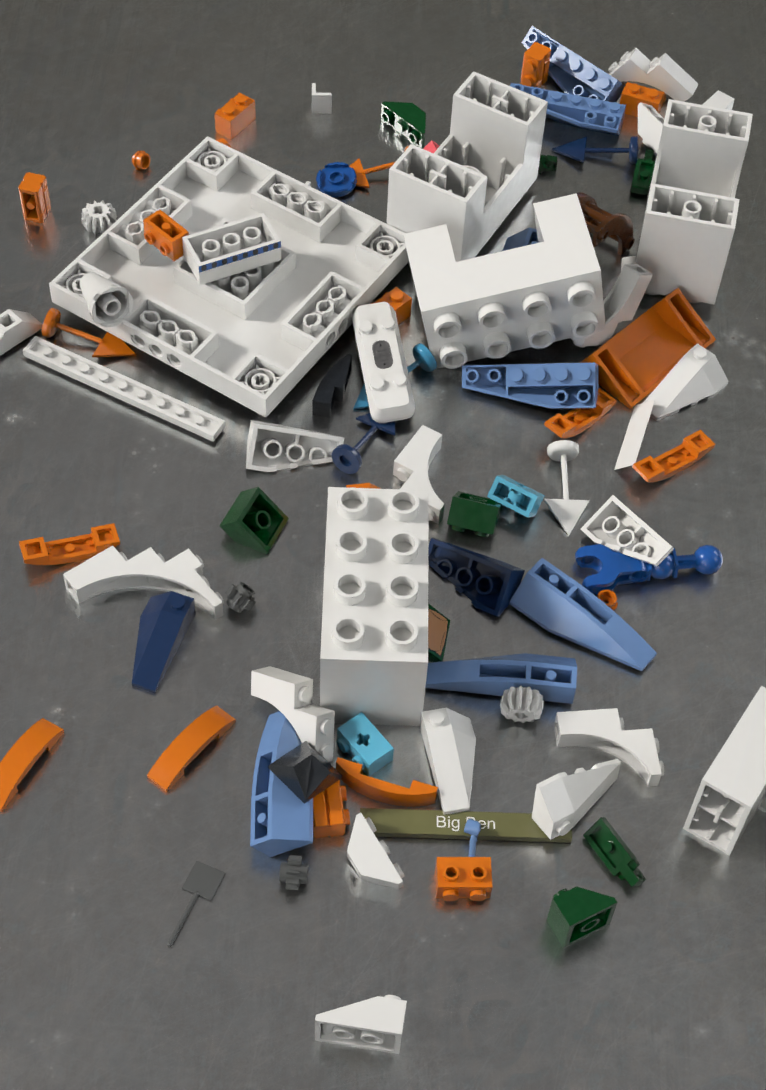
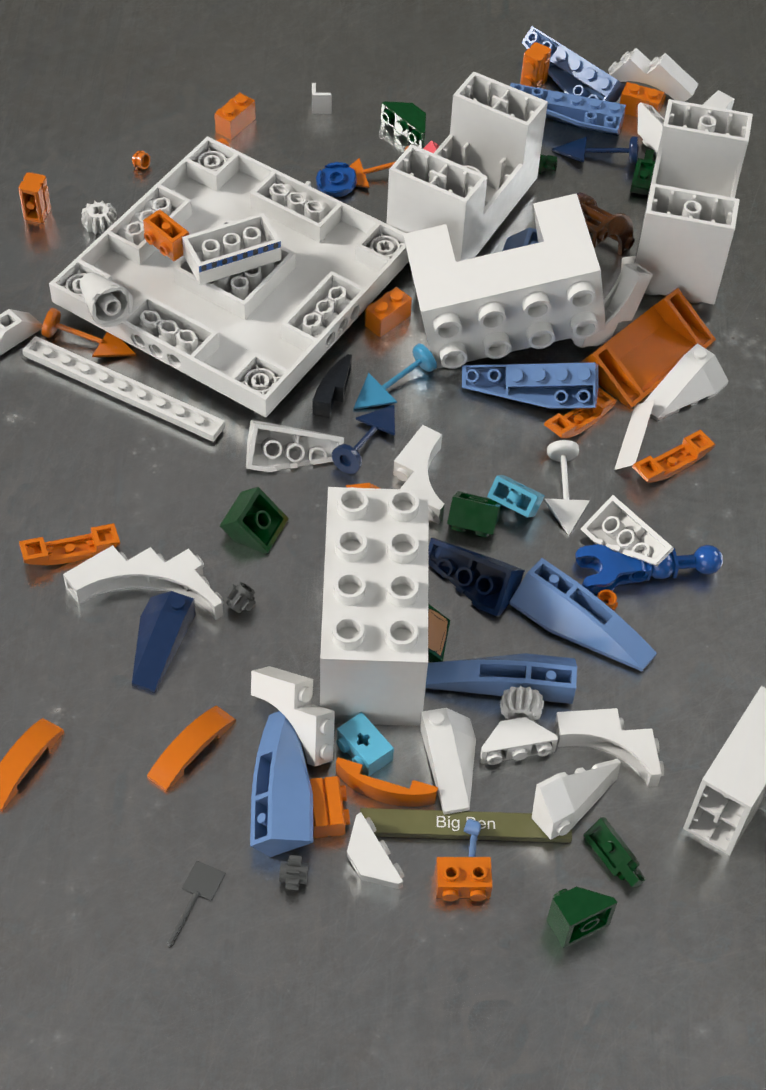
black slope [268,741,342,804] -> none
white slope [315,995,407,1054] -> none
white piece [352,302,415,423] -> none
none -> white slope [479,717,558,765]

